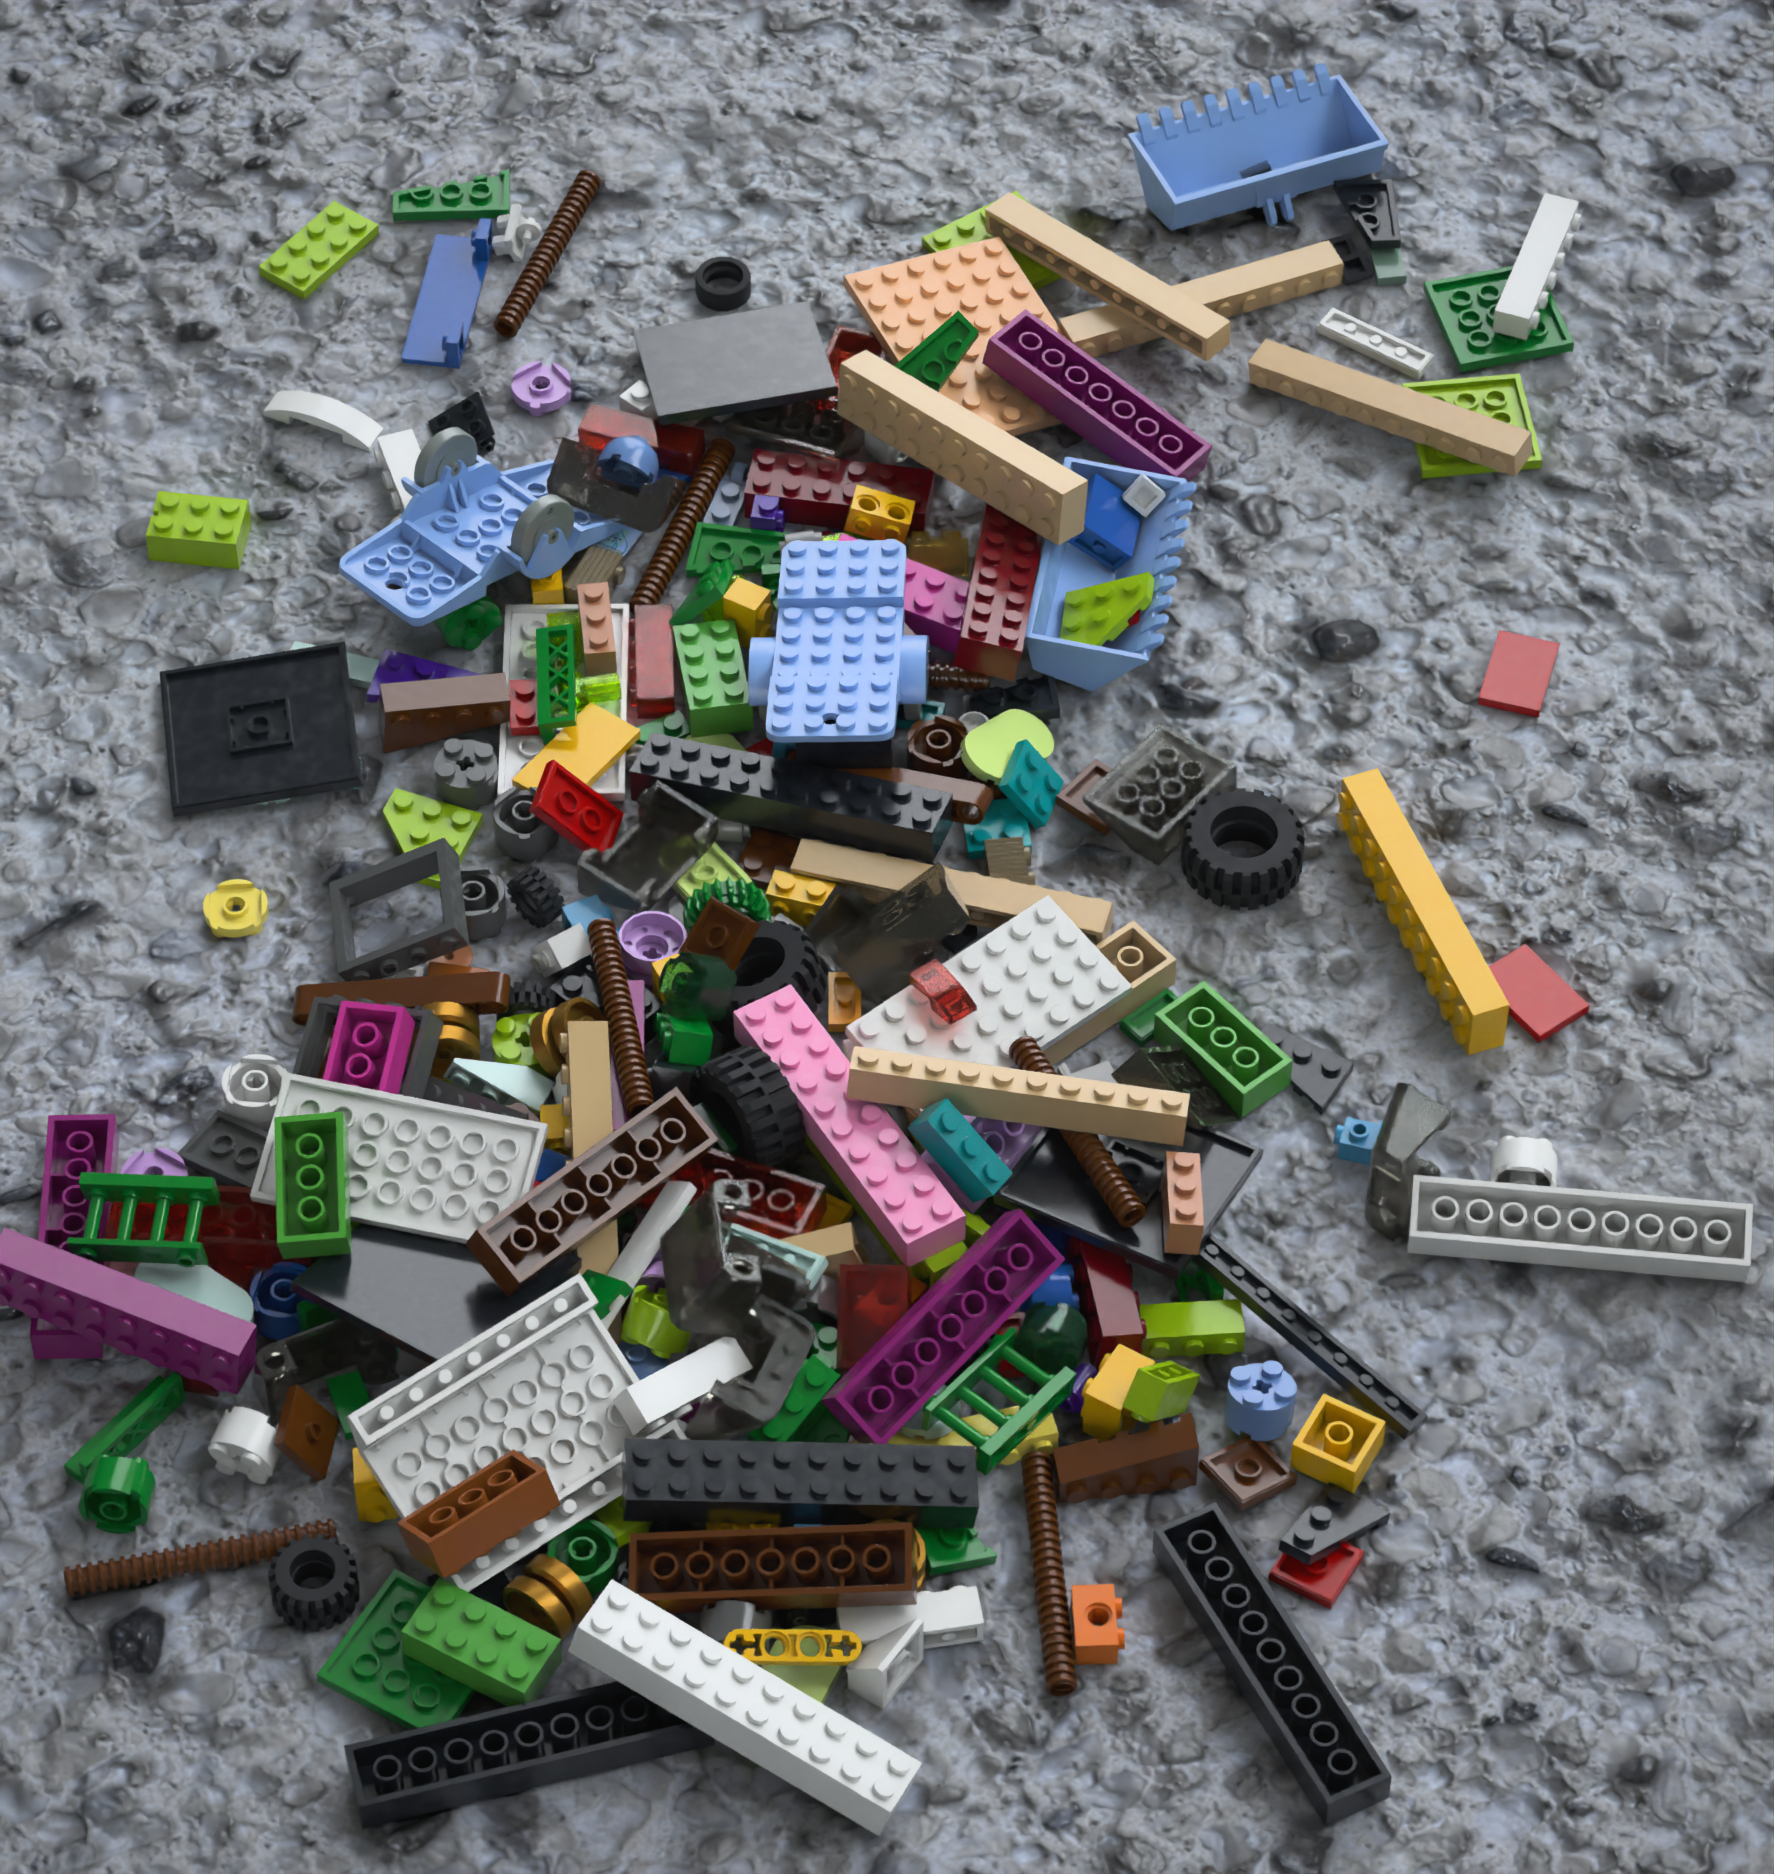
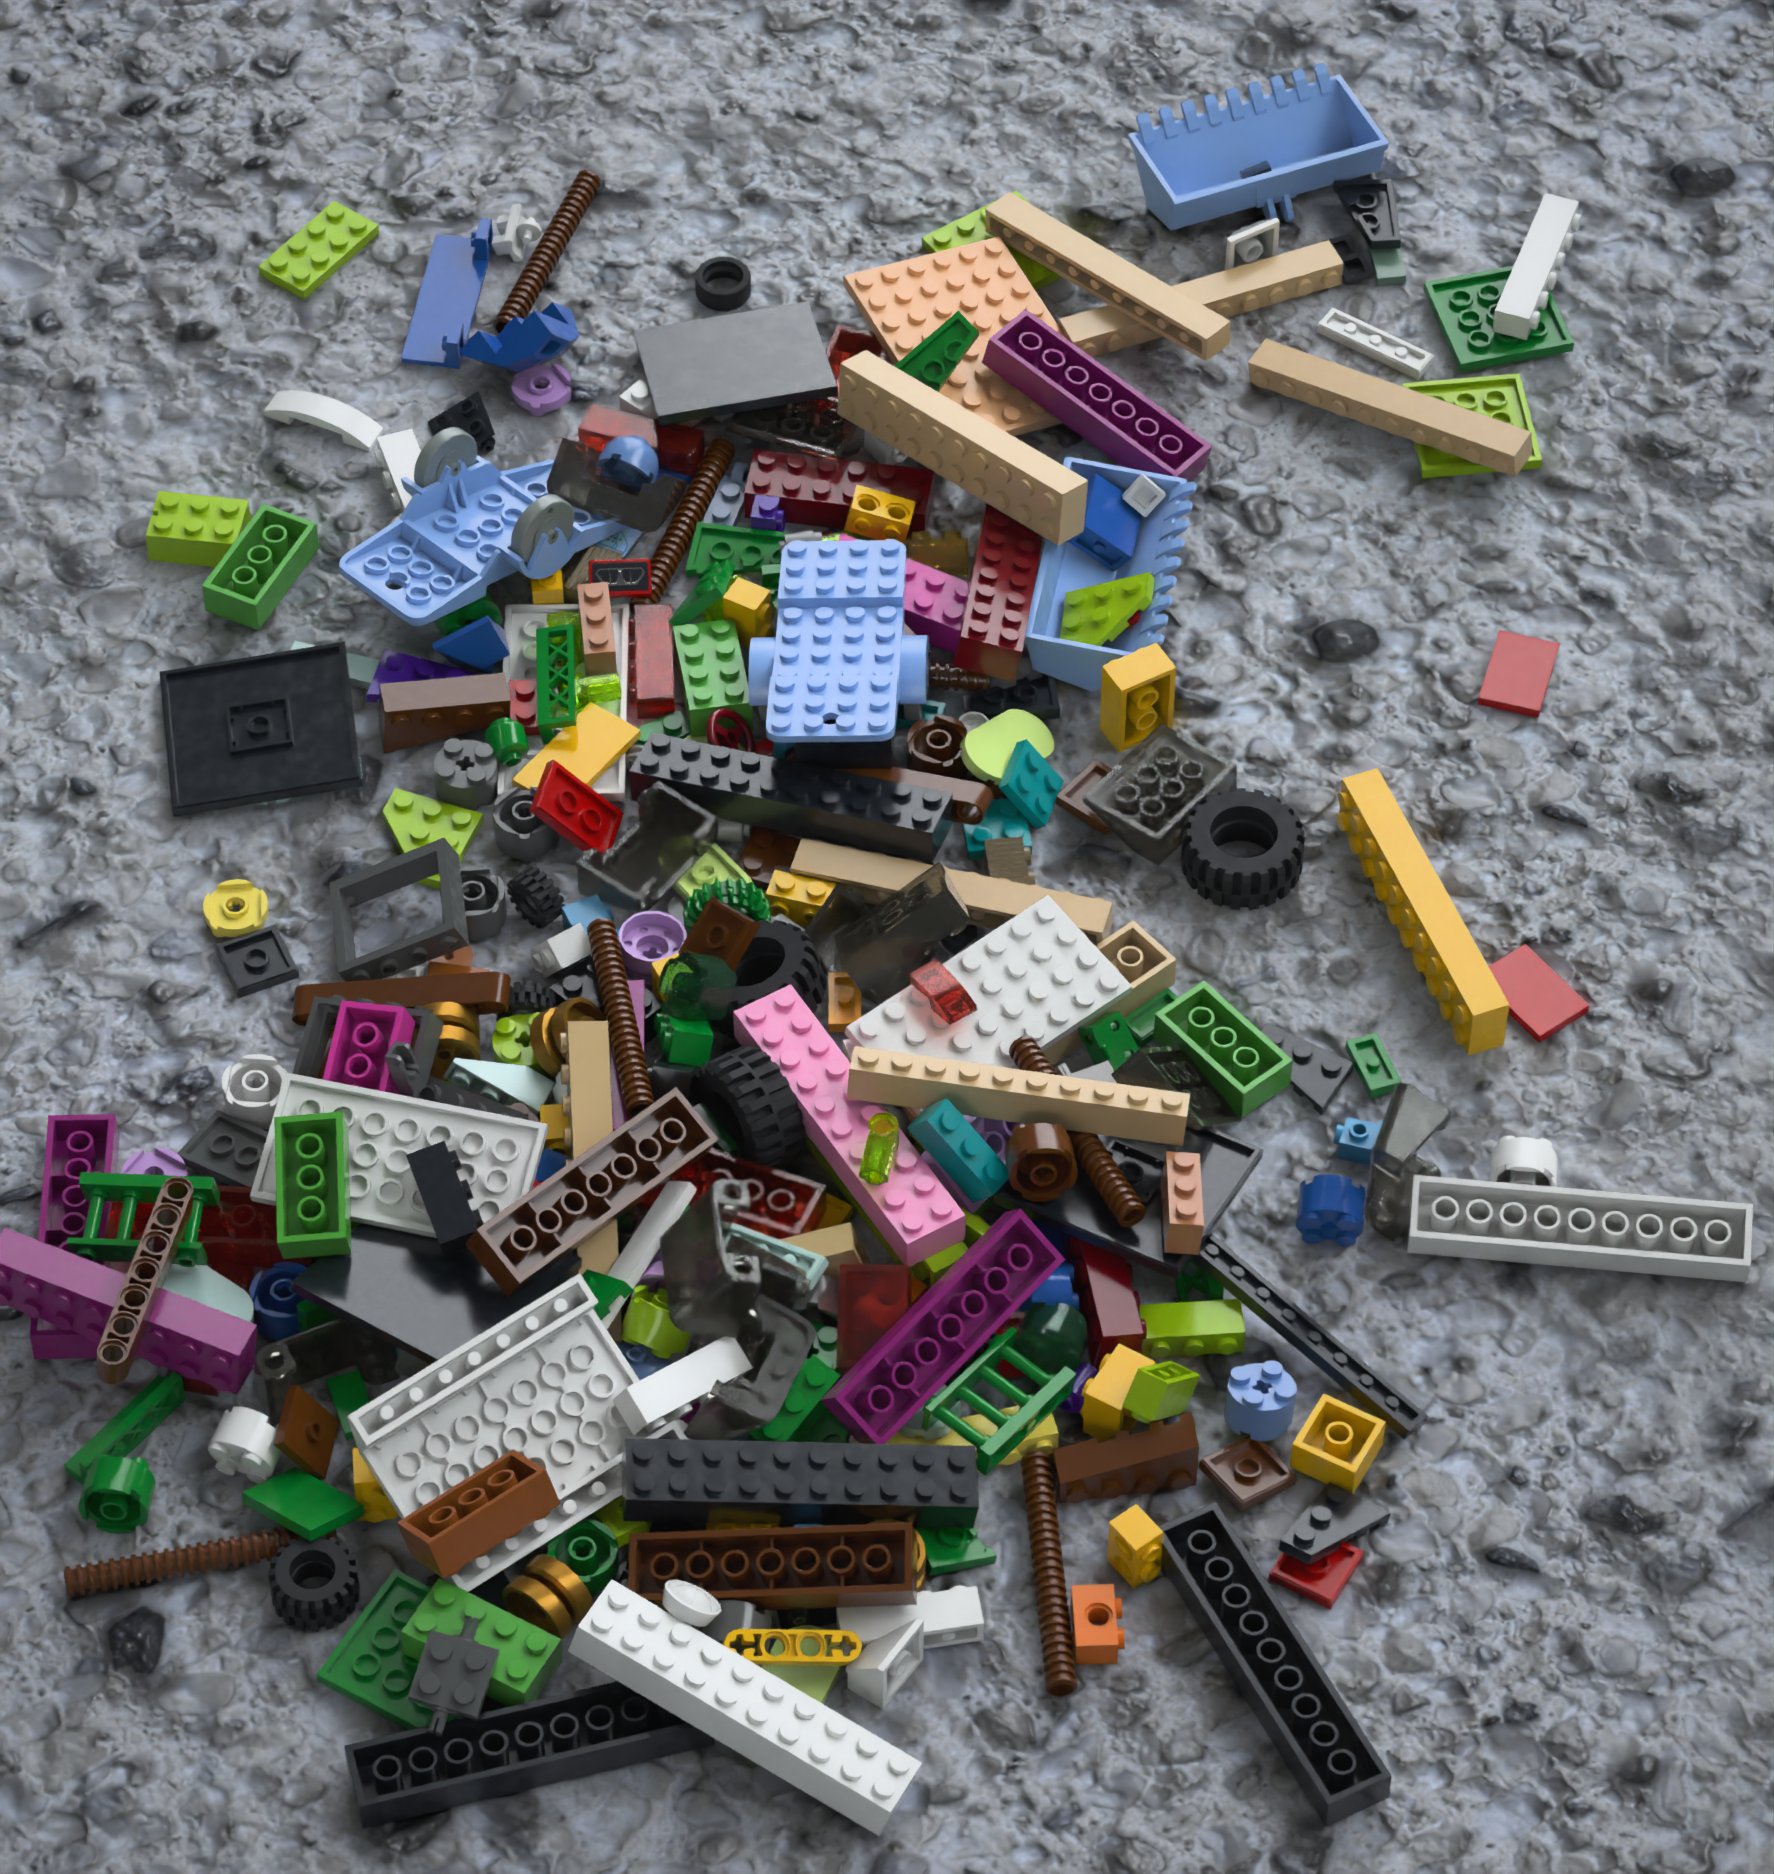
green wing [393,169,510,221] -> none
none -> reddish brown beam [97,1176,193,1385]
none -> bright green brick [202,504,319,630]
none -> black tile [215,924,299,999]
none -> green tile [242,1467,364,1542]
none -> dark grey piece [385,1041,436,1102]
none -> black brick [406,1141,484,1256]
none -> dark grey plate [408,1616,500,1736]
none -> blue slope [432,616,510,674]
none -> blue brick [460,302,579,373]
none -> green head [484,717,529,767]
none -> slope [588,558,652,598]
none -> white hat [662,1580,722,1627]
none -> dark red piece [706,708,755,753]
none -> clear neon green piece [859,1112,899,1186]
none -> reddish brown brick [1004,1123,1078,1202]
none -> green piece [1078,1011,1143,1078]
none -> yellow brick [1099,643,1176,753]
none -> yellow brick [1107,1504,1163,1589]
none -> white slope [1225,218,1280,270]
none -> blue brick [1296,1174,1366,1246]
none -> plate [1345,1032,1402,1098]

